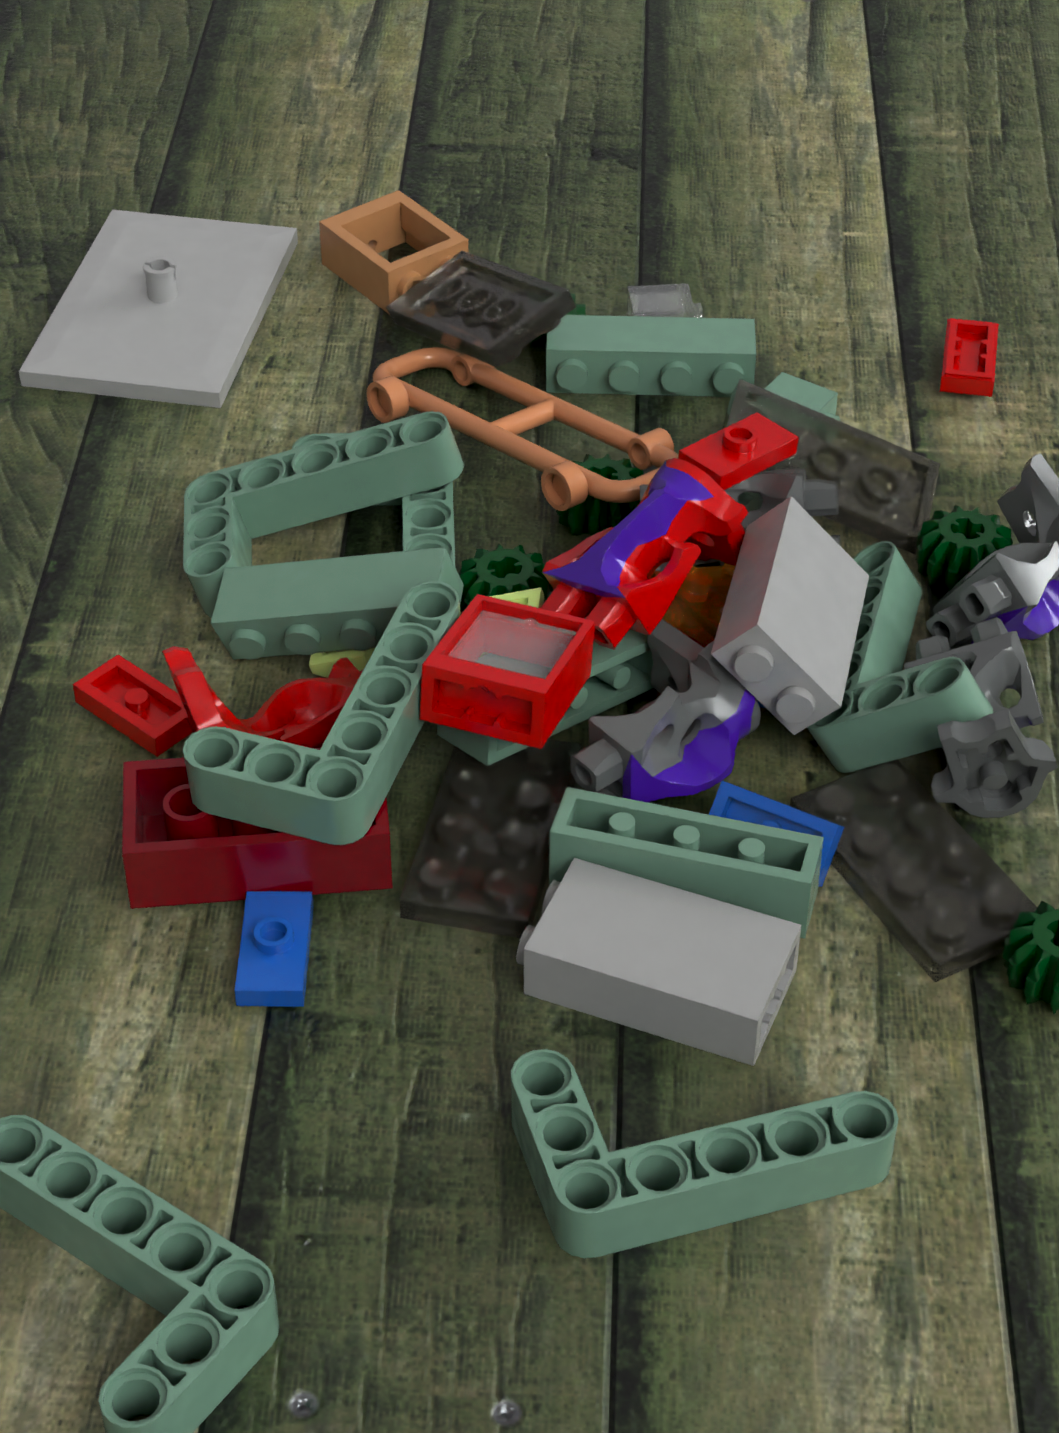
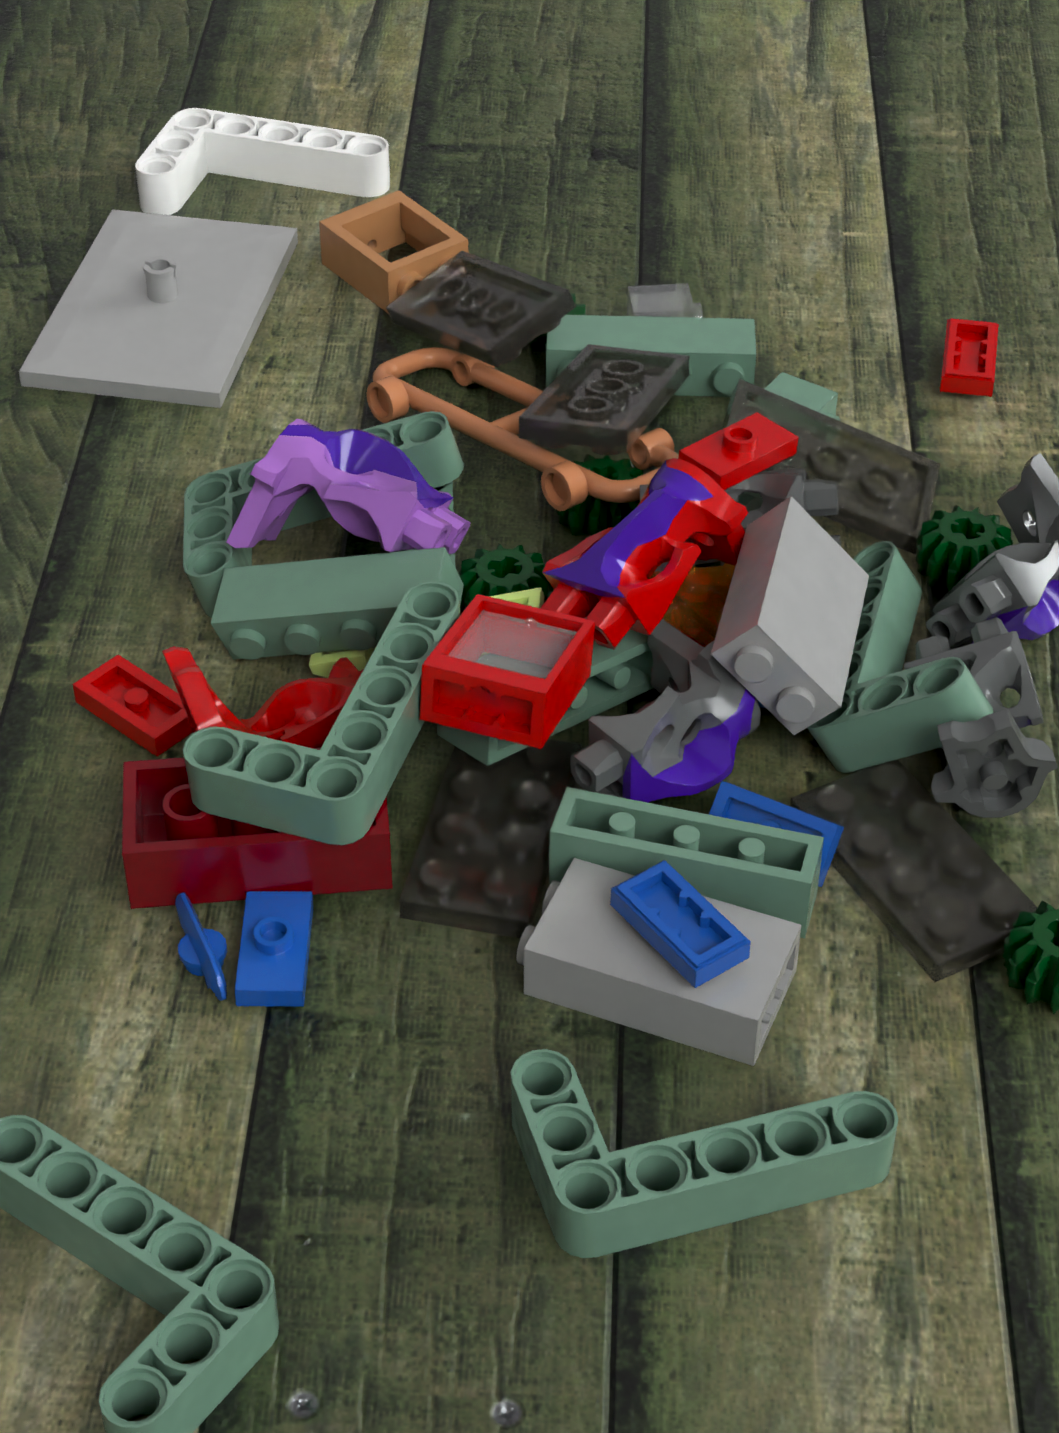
none -> white beam [135,108,390,215]
none -> blue piece [175,892,228,1001]
none -> medium lavender hips [226,419,471,554]
none -> clear smoke plate [519,344,690,455]
none -> blue plate [610,860,751,988]

